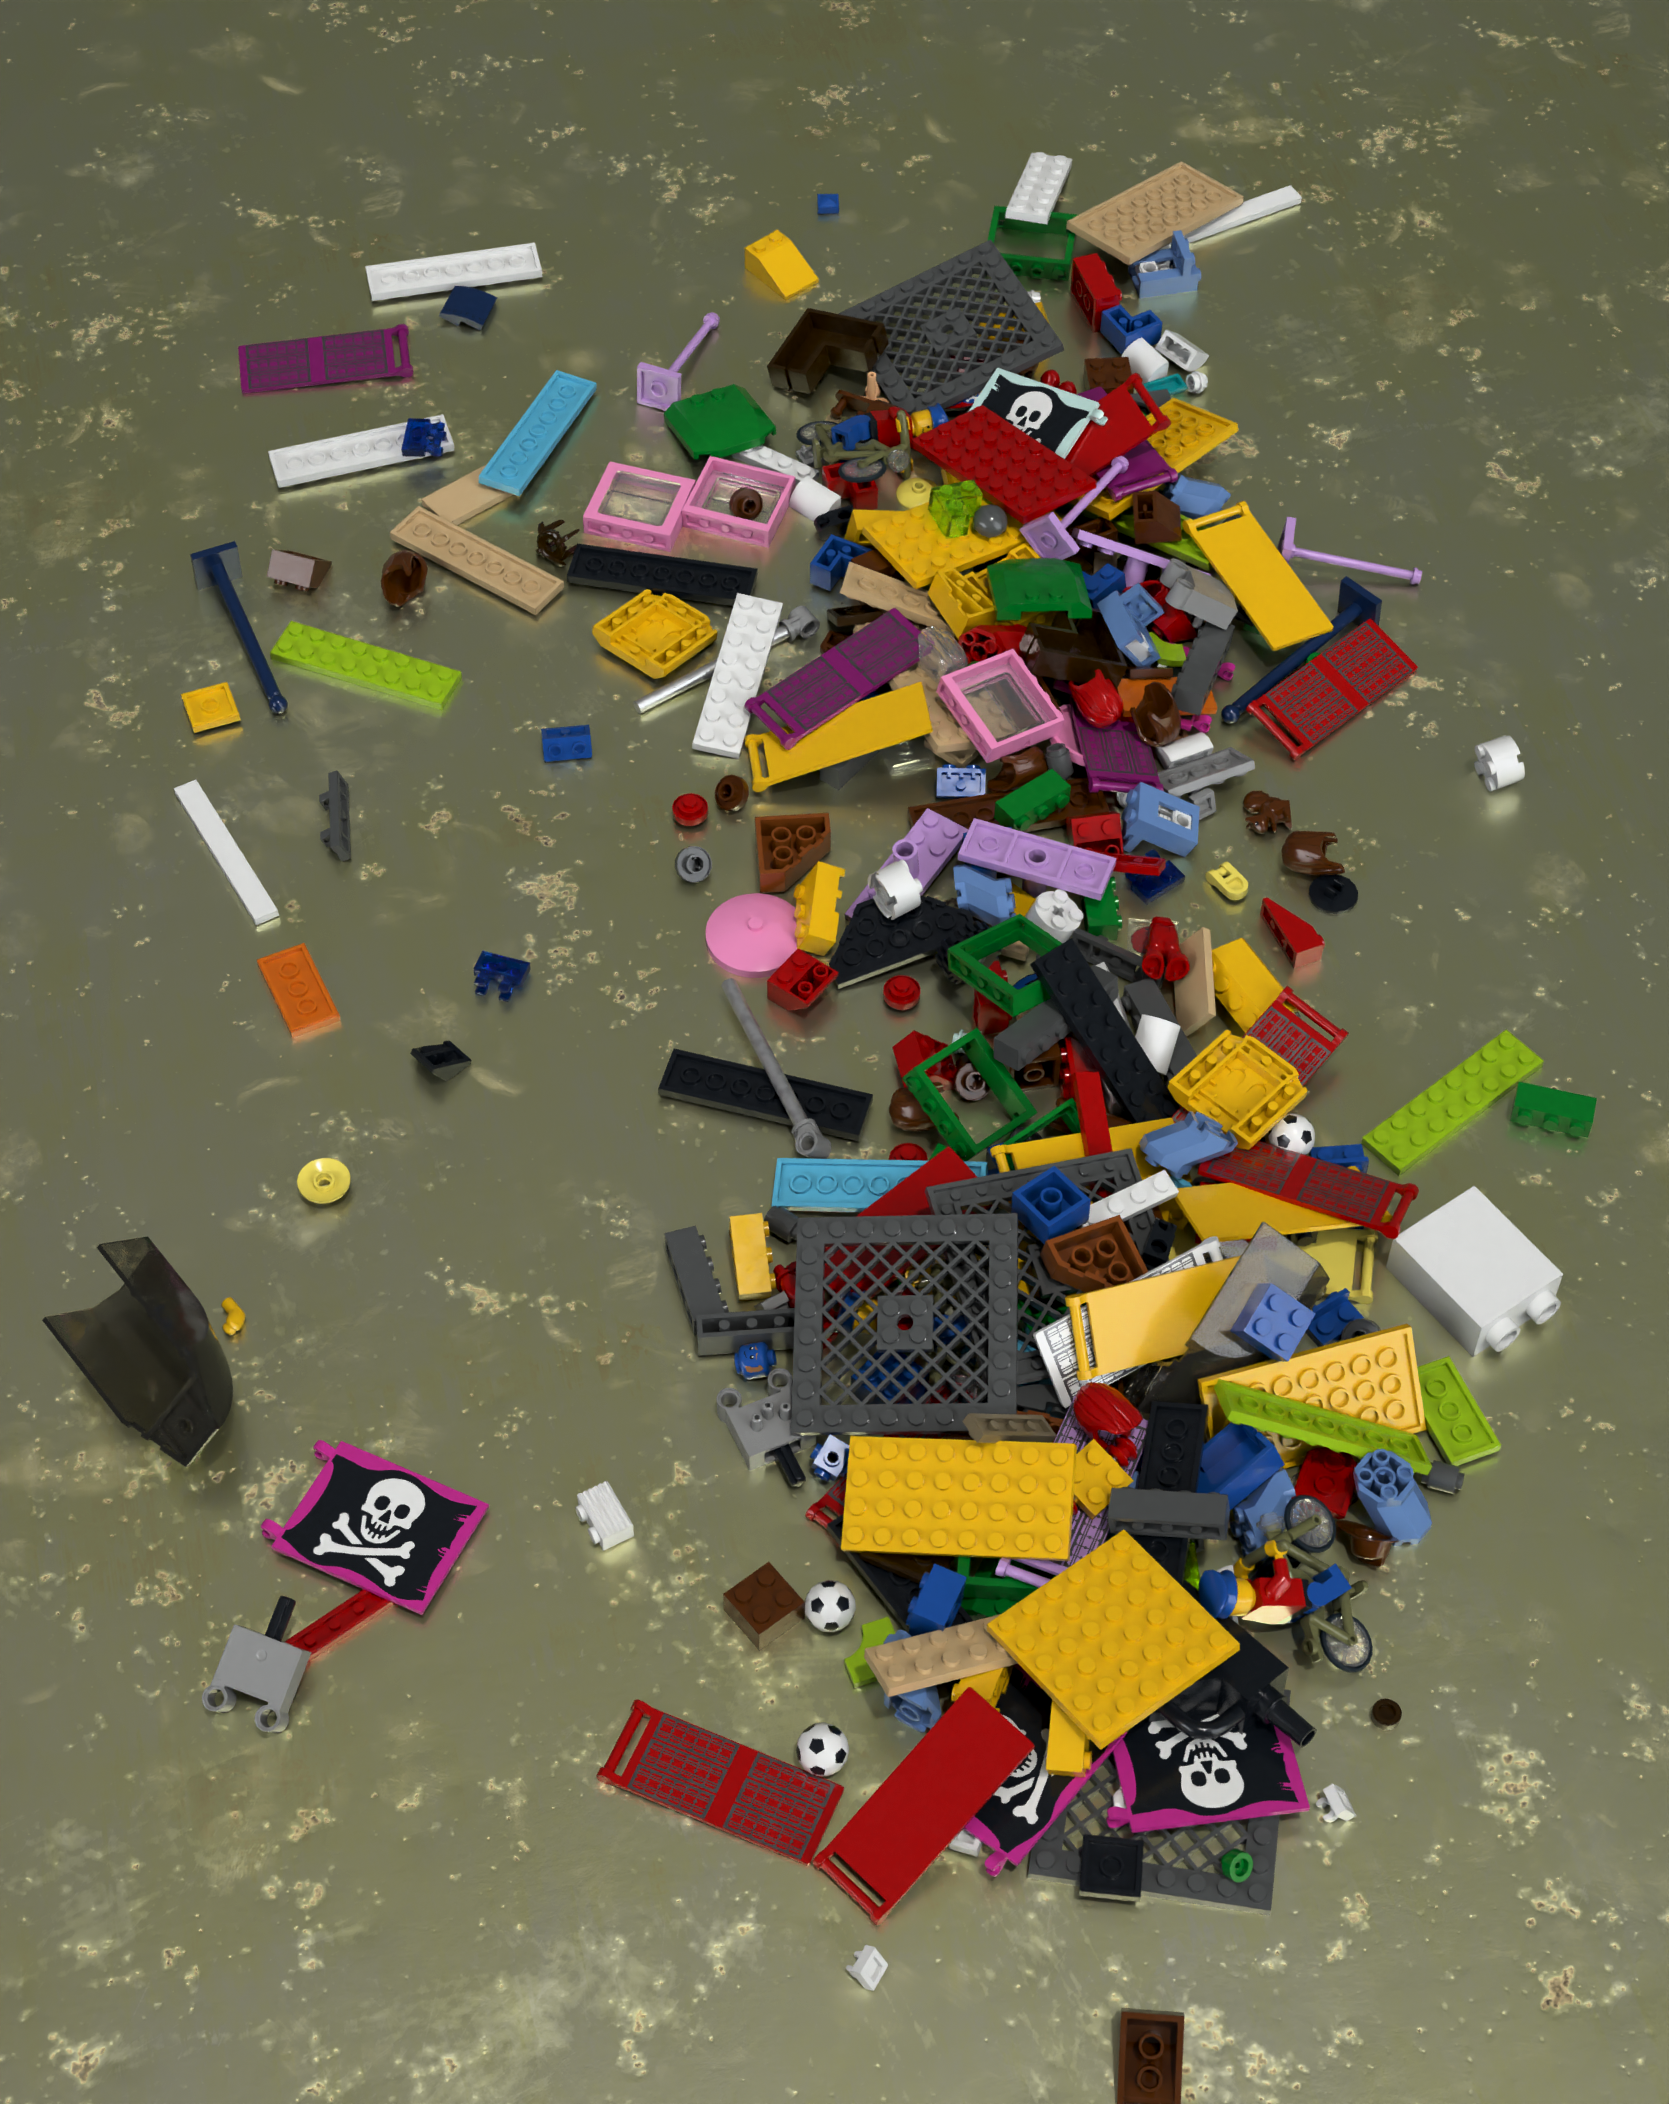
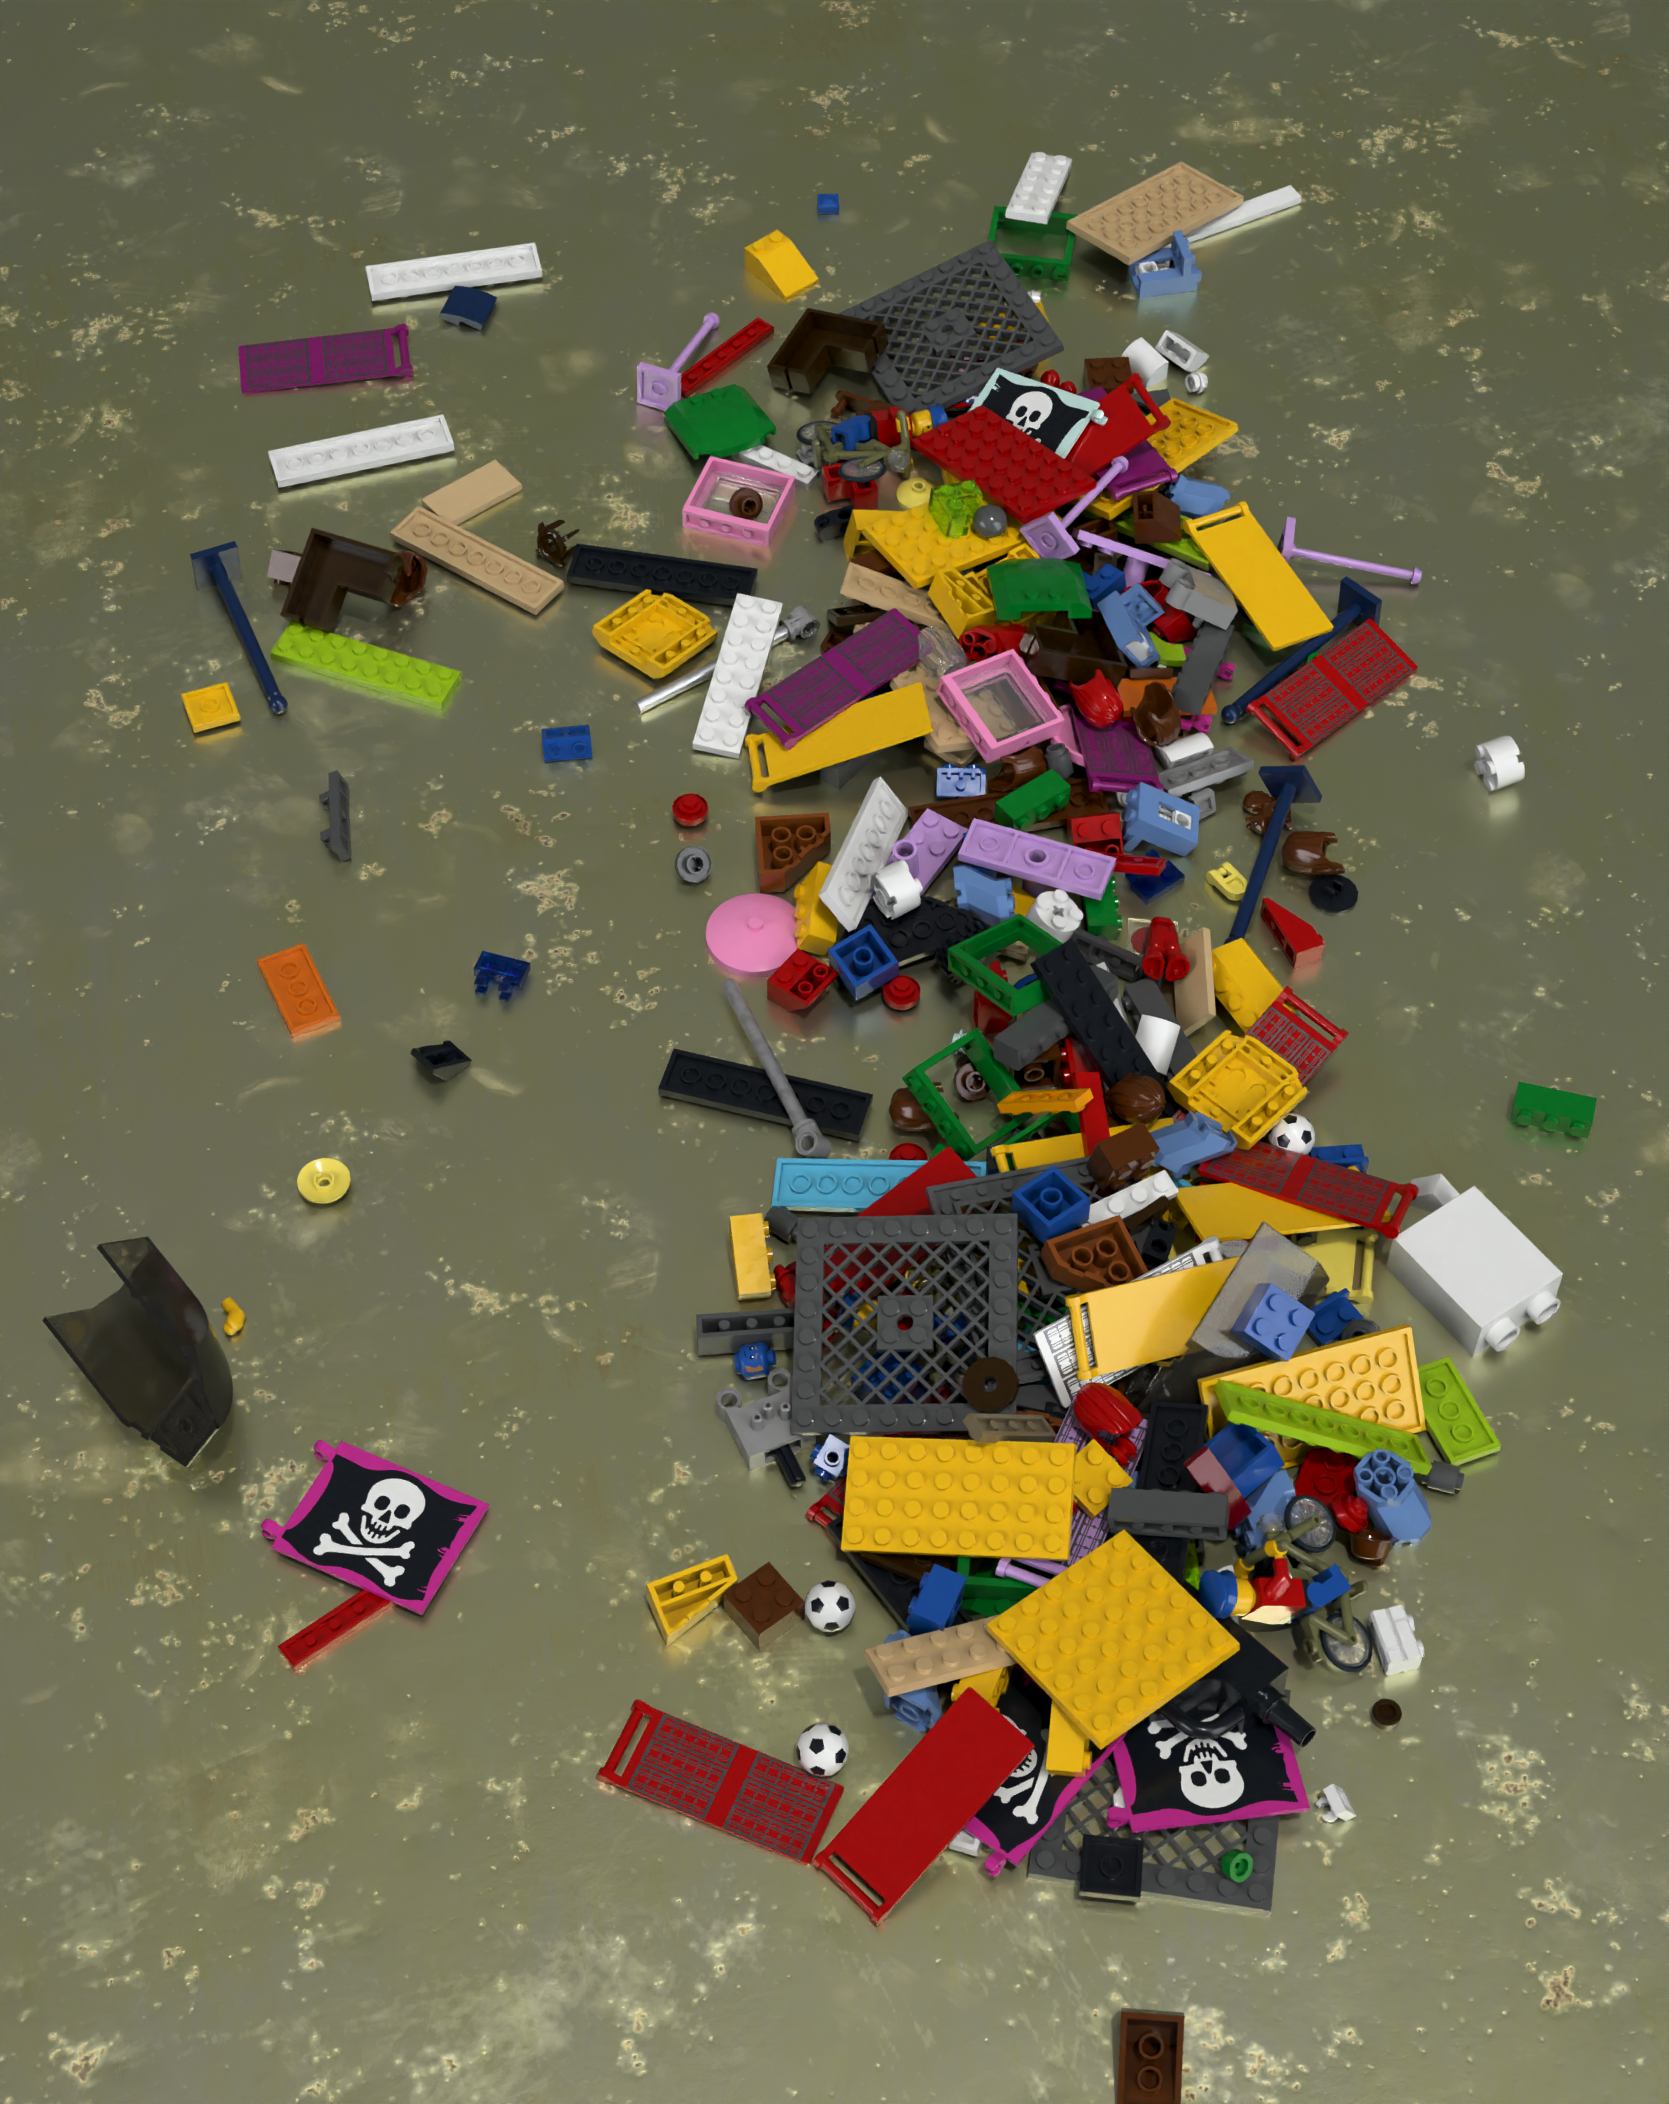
white tile [174,780,279,925] -> none
light grey piece [202,1596,312,1733] -> none
clear blue plate [401,418,447,457] -> none
medium azure plate [479,370,596,496] -> none
white brick [575,1481,634,1551] -> none
piece [583,461,696,552] -> none
dark grey brick [664,1226,729,1335] -> none
reddish brown plate [715,775,749,812] -> none
light grey tile [754,1291,789,1310] -> none
white brick [789,476,841,522] -> none
blue brick [810,534,872,591] -> none
lime tile [844,1616,895,1688] -> none
white tile [846,1945,888,1991] -> none
light nougat plant [858,372,889,403] -> none
clear tile [880,735,936,775] -> none
red slope [892,1030,957,1091] -> none
red brick [1070,253,1122,333] -> none
blue brick [1100,305,1163,355] -> none
teal tile [1143,373,1188,396] -> none
lime plate [1361,1030,1544,1176] -> none
none -> dark brown piece [280,528,405,633]
none -> yellow wedge [646,1554,738,1646]
none -> red tile [681,317,774,399]
none -> white plate [819,777,908,932]
none -> blue brick [828,924,899,1001]
none -> dark brown tile [962,1357,1019,1414]
none -> light orange plate [997,1088,1094,1115]
none -> reddish brown brick [1086,1122,1160,1193]
none -> reddish brown hair [1104,1072,1166,1125]
none -> dark brown tile [1124,1195,1171,1237]
none -> dark red slope [1183,1446,1252,1530]
none -> dark blue piece [1223,765,1322,945]
none -> red plate [1332,1493,1368,1533]
none -> white brick [1367,1605,1425,1675]
none -> white slope [1410,1174,1460,1213]

